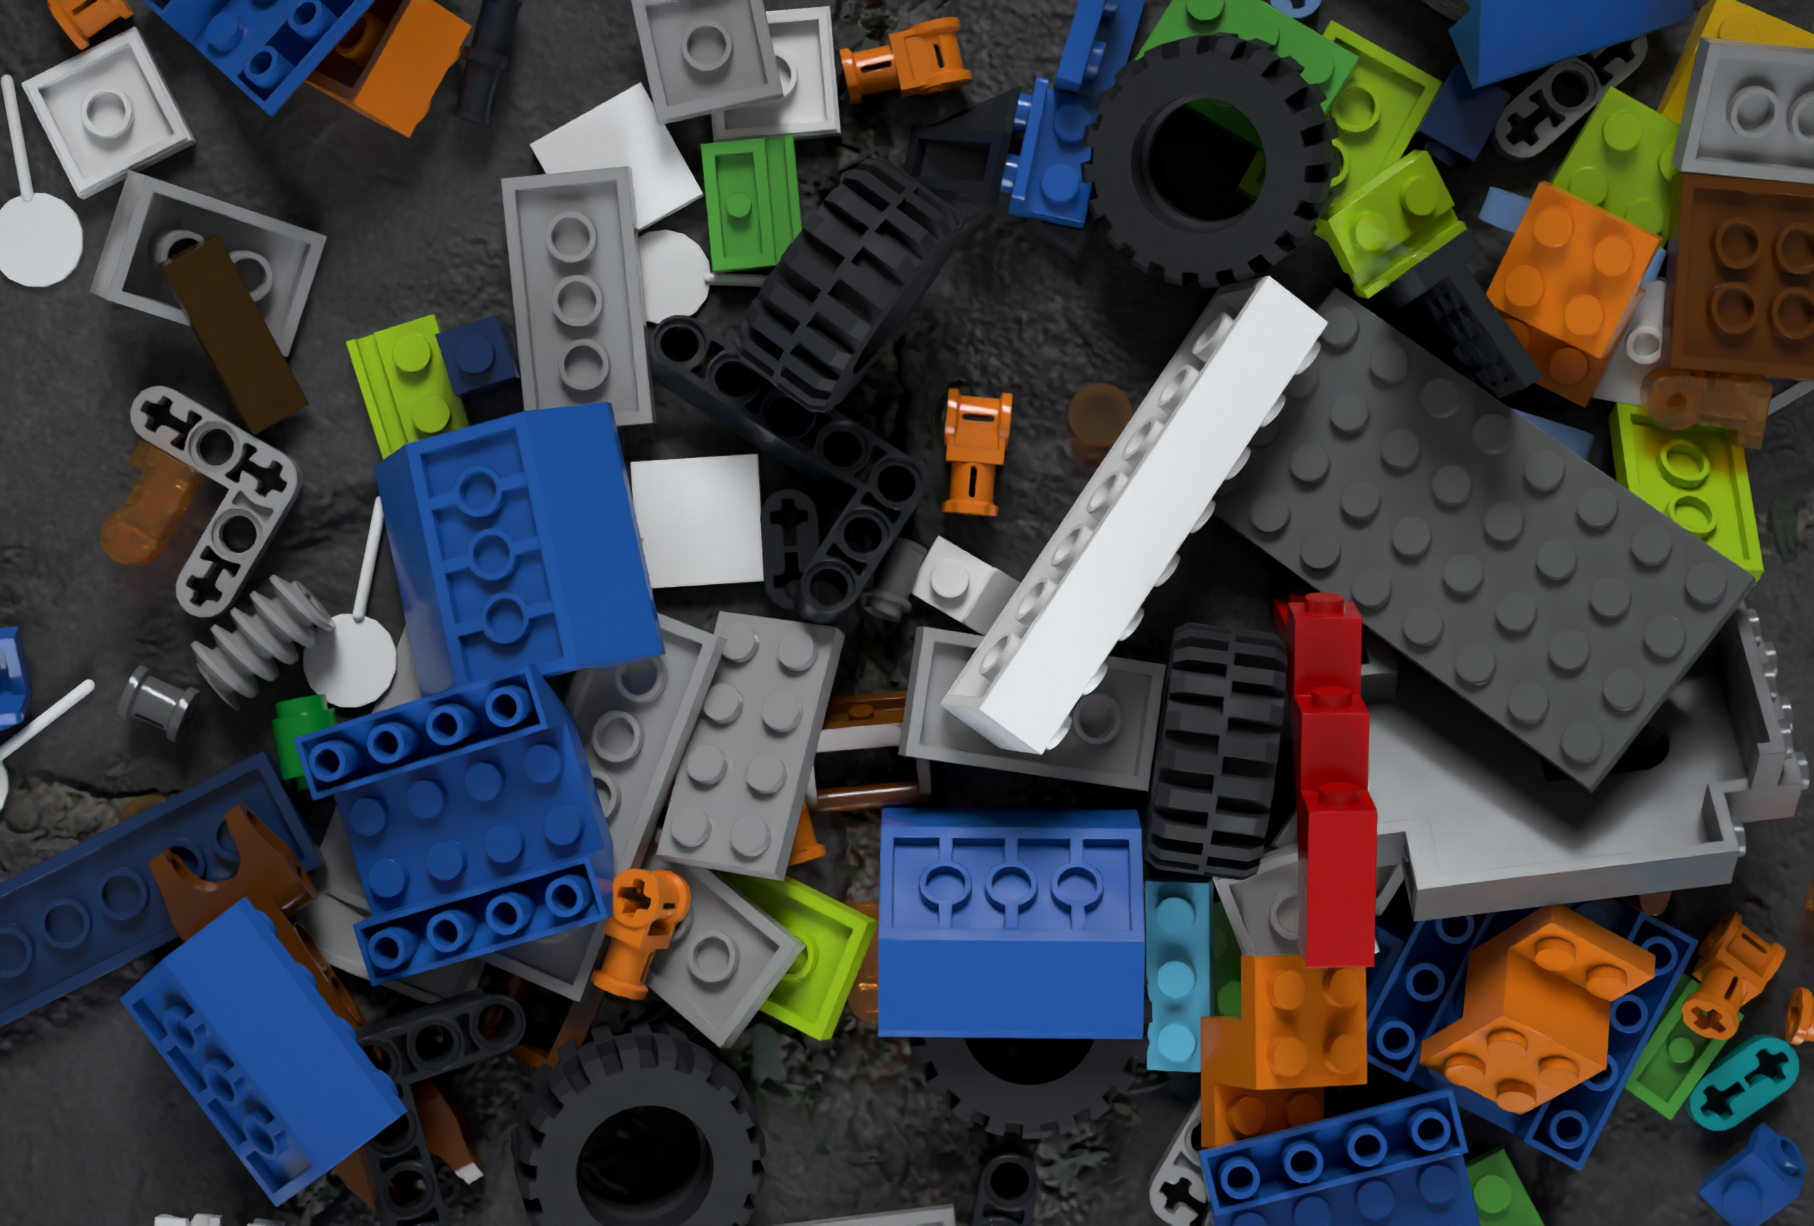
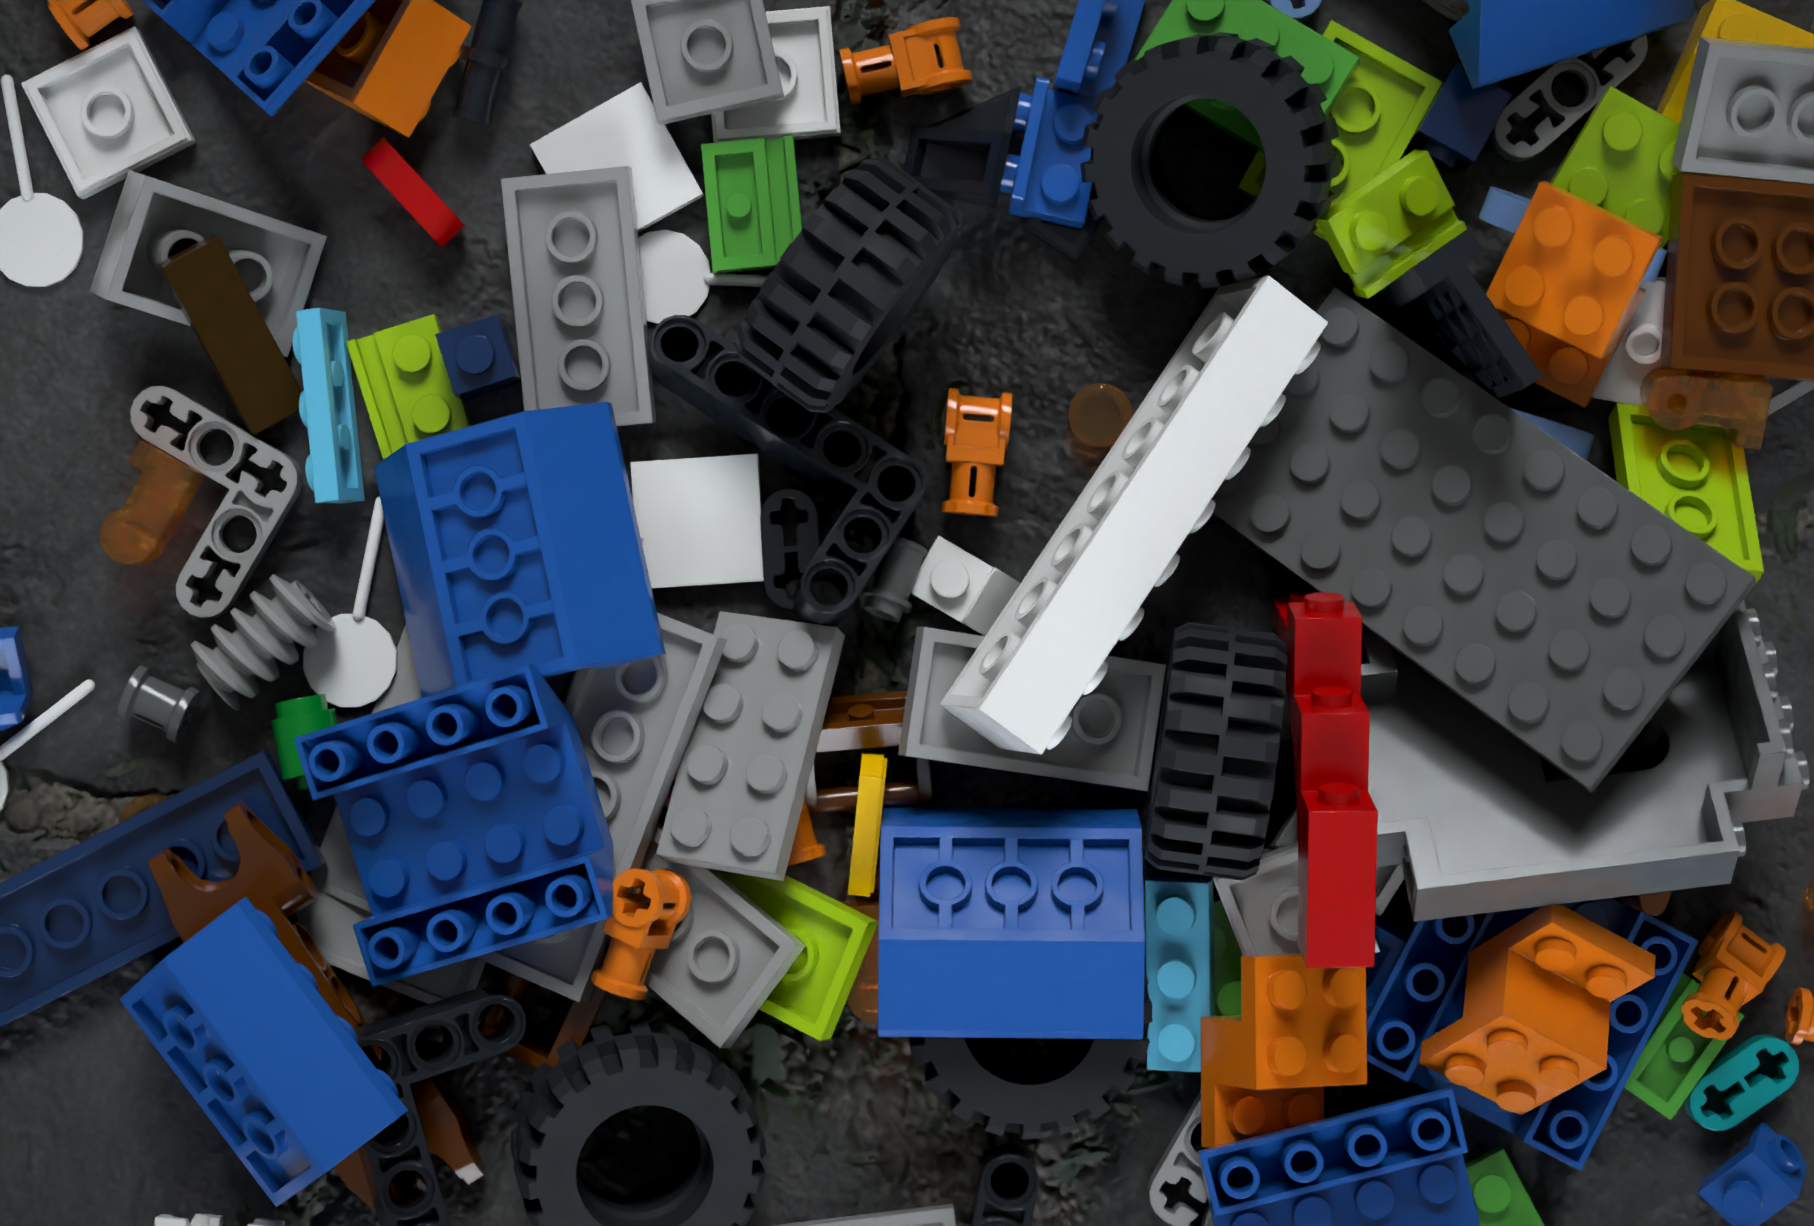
none -> medium azure plate [292,308,365,504]
none -> red beam [360,137,465,247]
none -> yellow tile [848,752,887,897]

